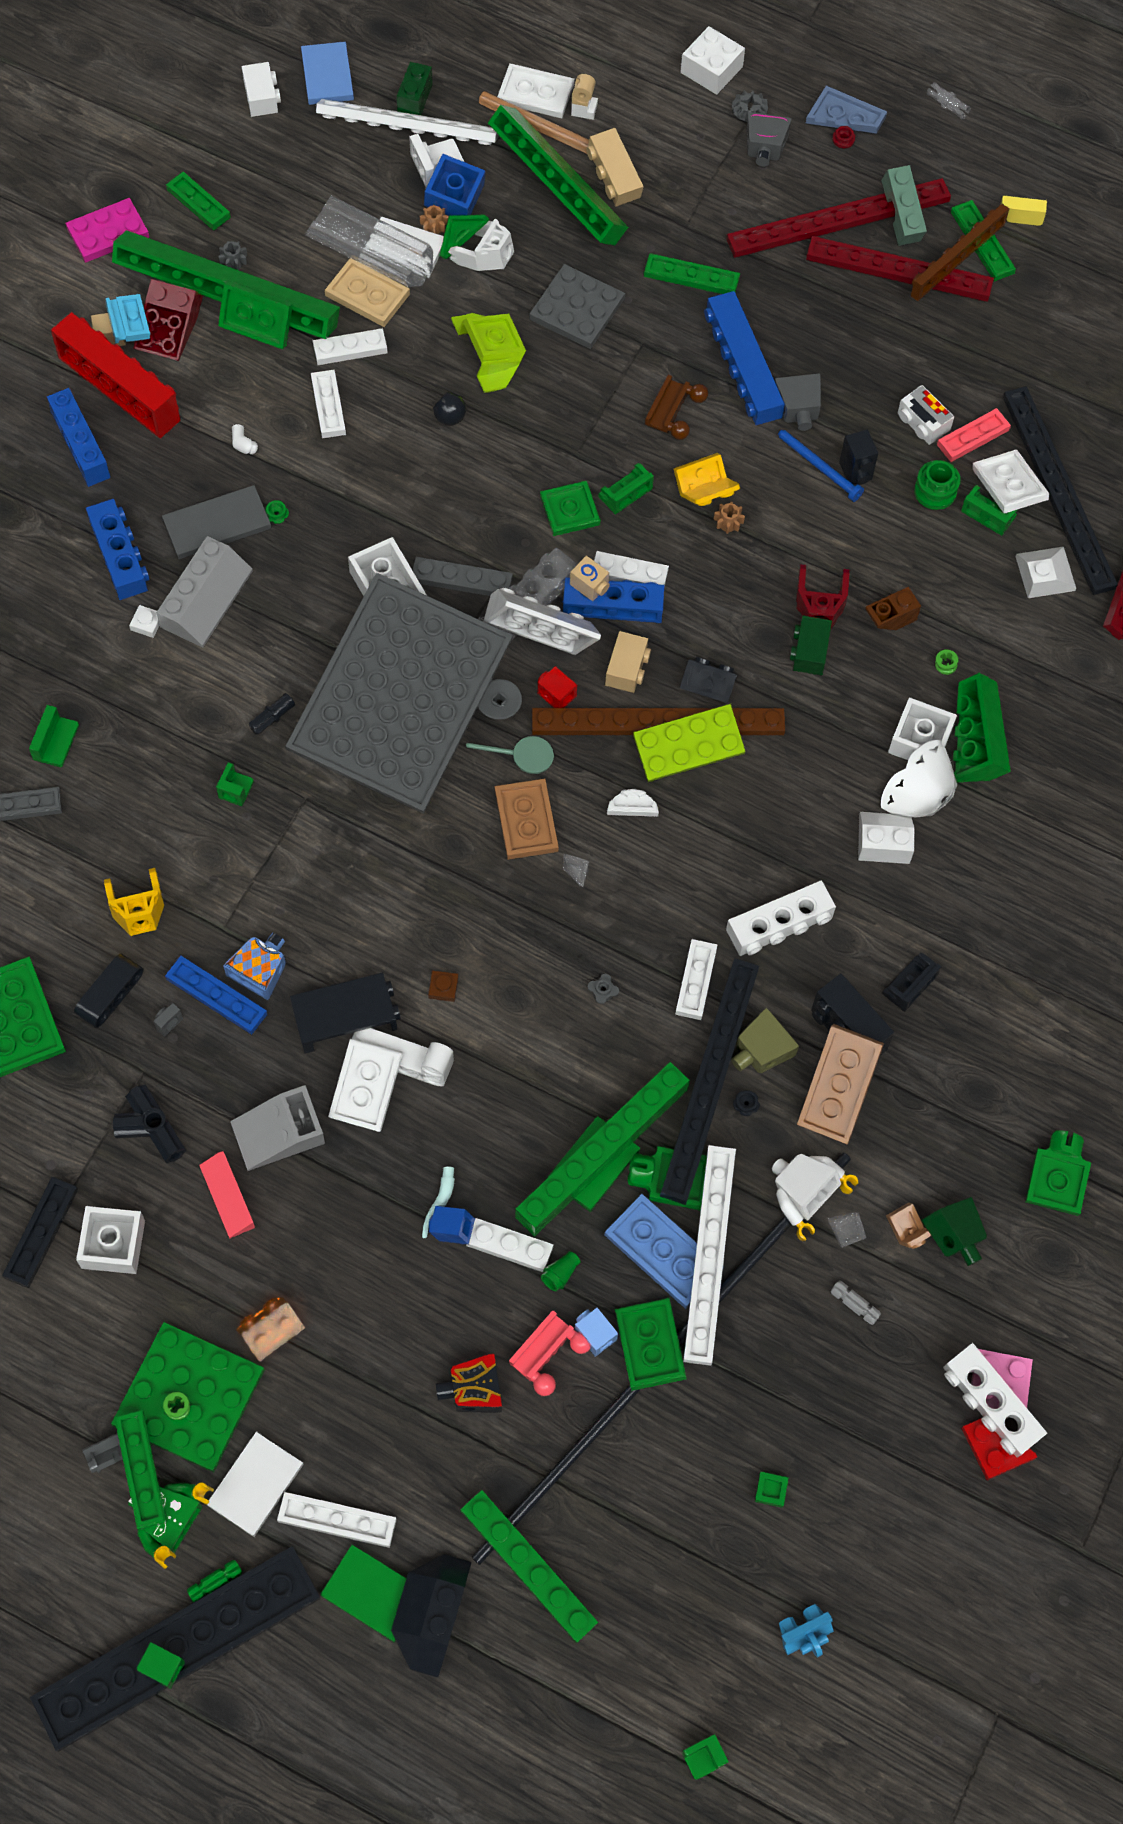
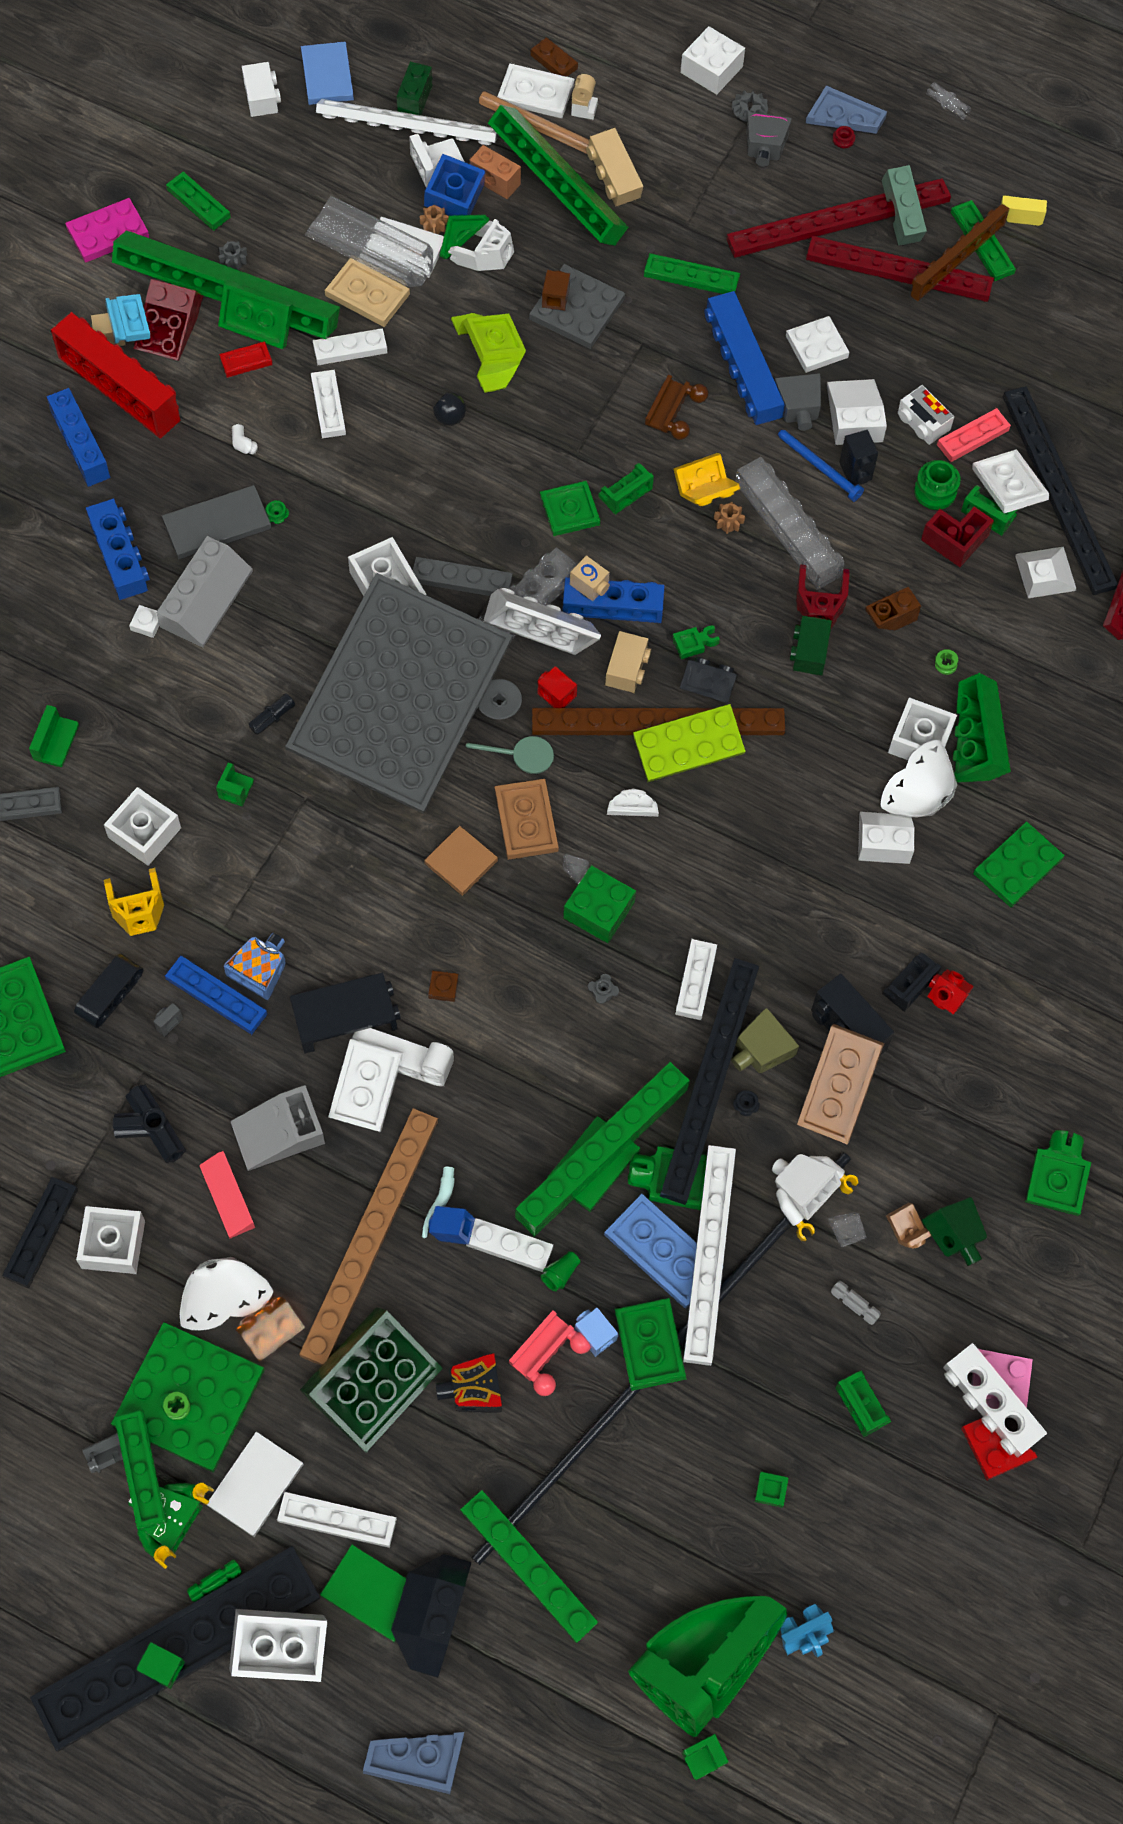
white plate [594,551,669,586] -> none
white brick [726,880,836,956] -> none
none -> white brick [104,787,181,866]
none -> white piece [180,1257,273,1330]
none -> red tile [219,341,272,378]
none -> white brick [229,1609,327,1682]
none -> medium nougat plate [299,1109,438,1366]
none -> dark green slope [300,1307,443,1452]
none -> sand blue wing [363,1732,464,1794]
none -> medium nougat tile [424,826,498,896]
none -> nougat brick [470,145,521,200]
none -> reddish brown plate [530,37,578,77]
none -> reddish brown brick [542,270,570,311]
none -> green brick [563,865,636,943]
none -> green panel [628,1596,787,1737]
none -> green plate [672,625,720,659]
none -> clear brick [735,457,844,590]
none -> white plate [786,316,849,373]
none -> white slope [827,379,887,445]
none -> green hinge [835,1370,891,1437]
none -> dark red brick [921,506,994,567]
none -> red brick [927,969,974,1014]
none -> green plate [973,822,1065,908]

